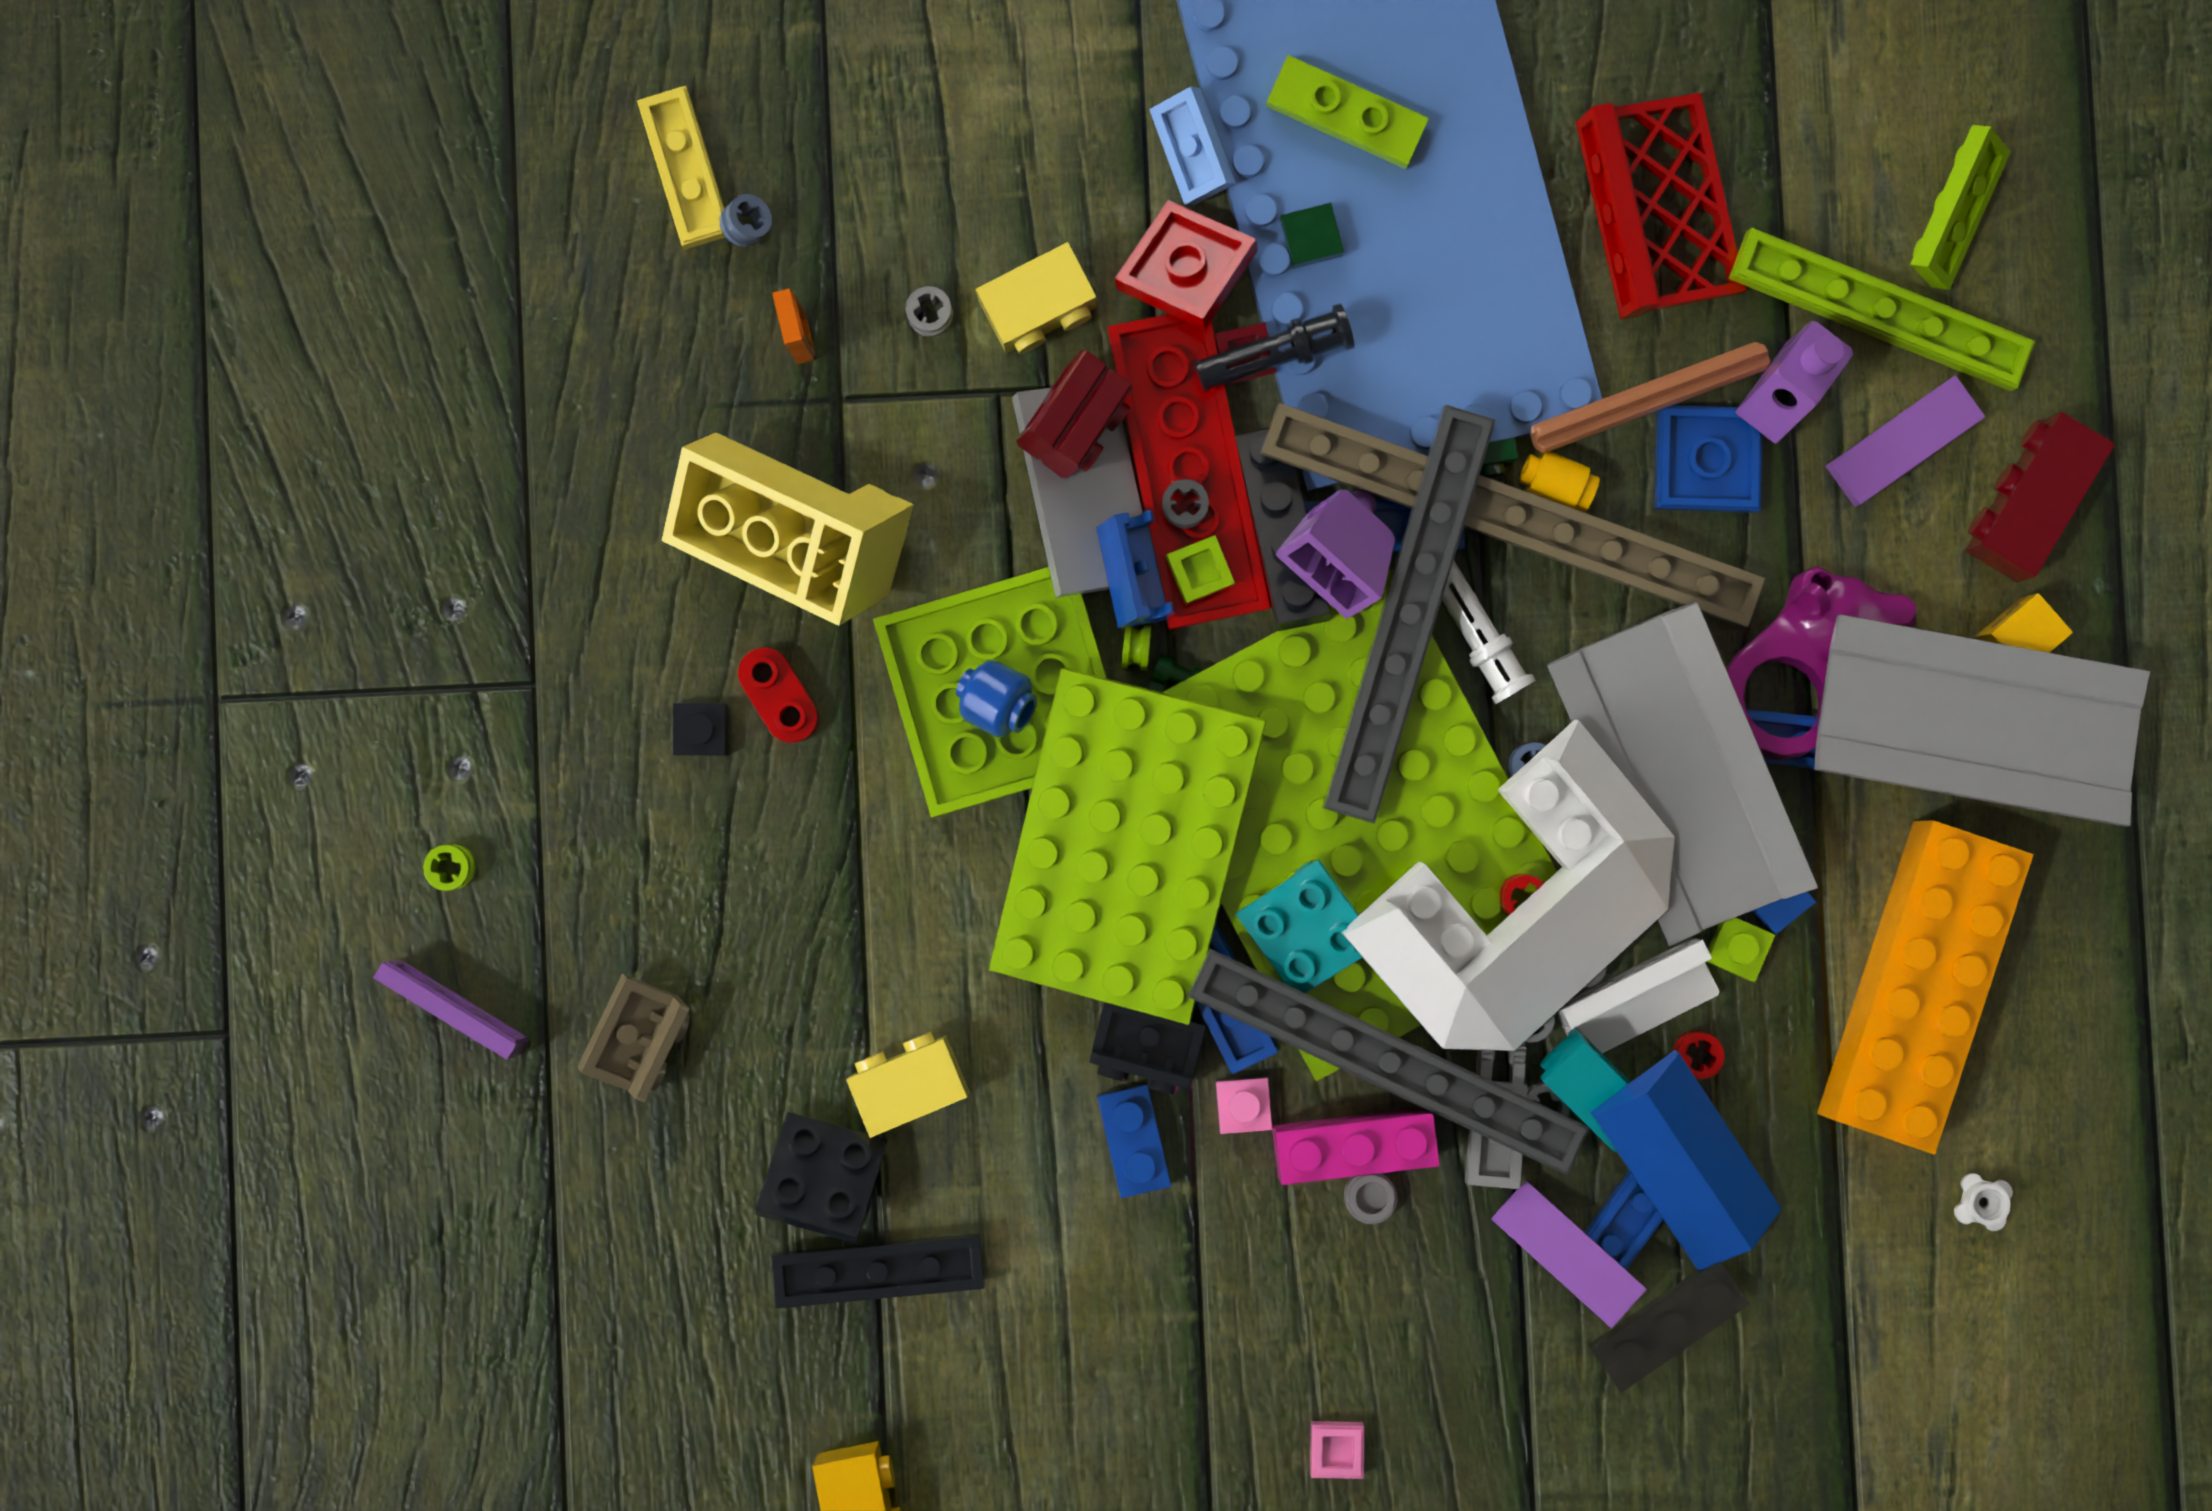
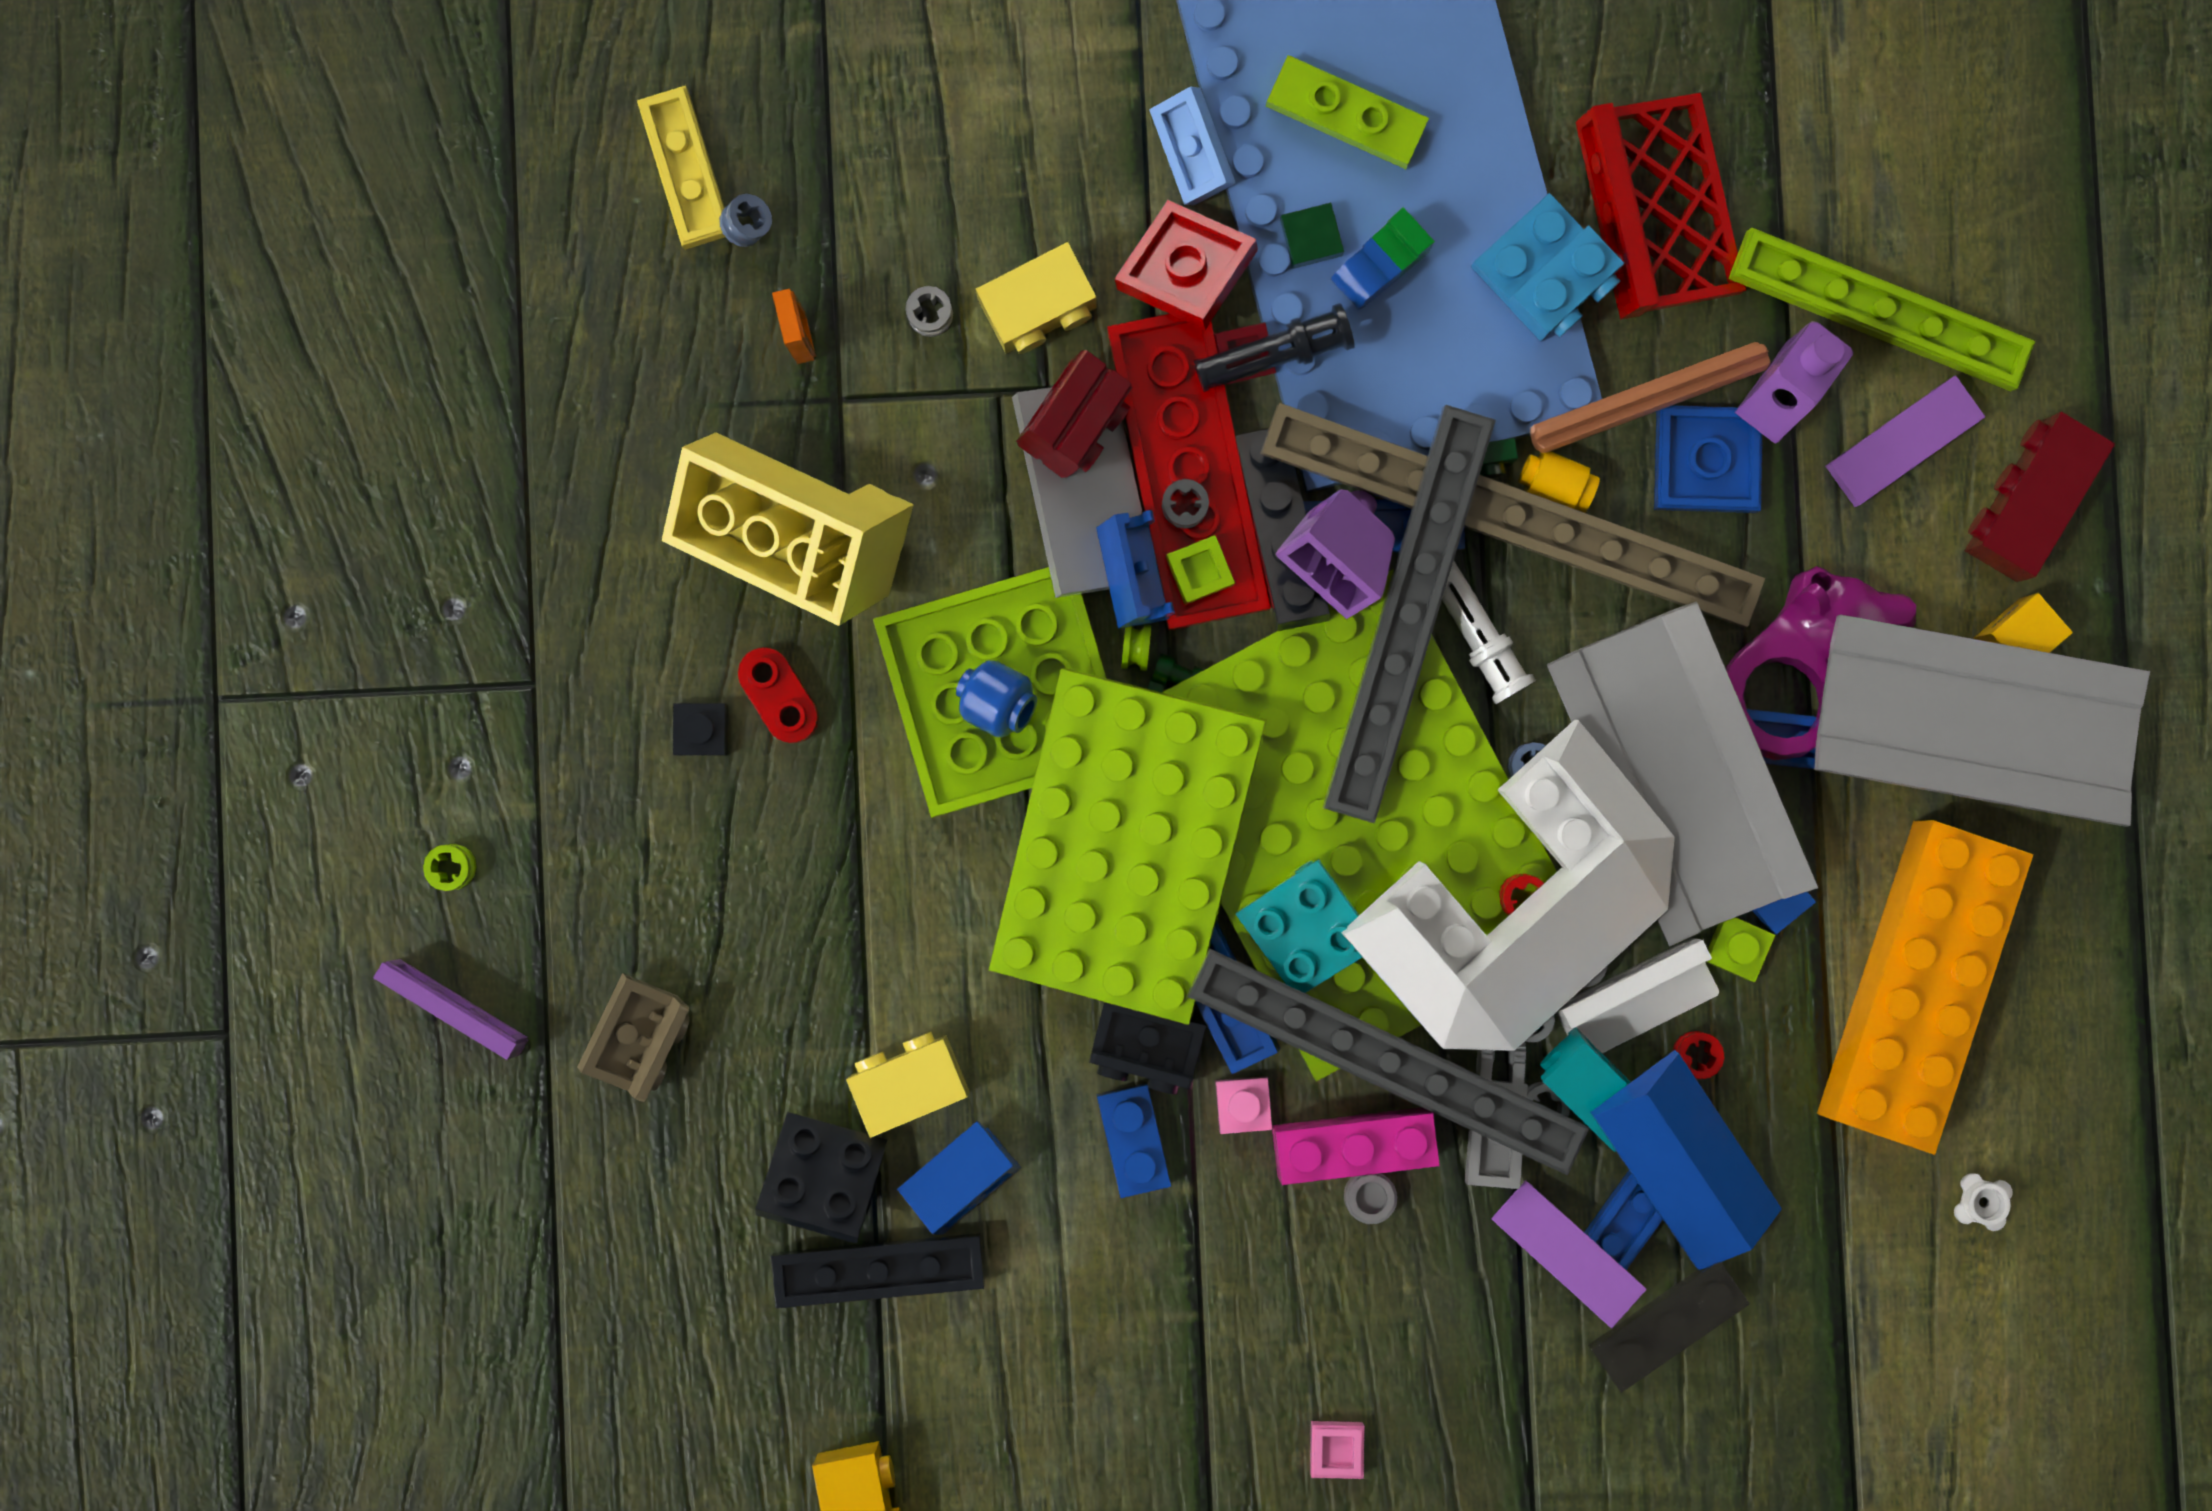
lime plate [1910,125,2011,290] -> none
none -> blue hinge [897,1121,1022,1235]
none -> leg [1331,207,1435,310]
none -> dark azure plate [1471,193,1624,342]

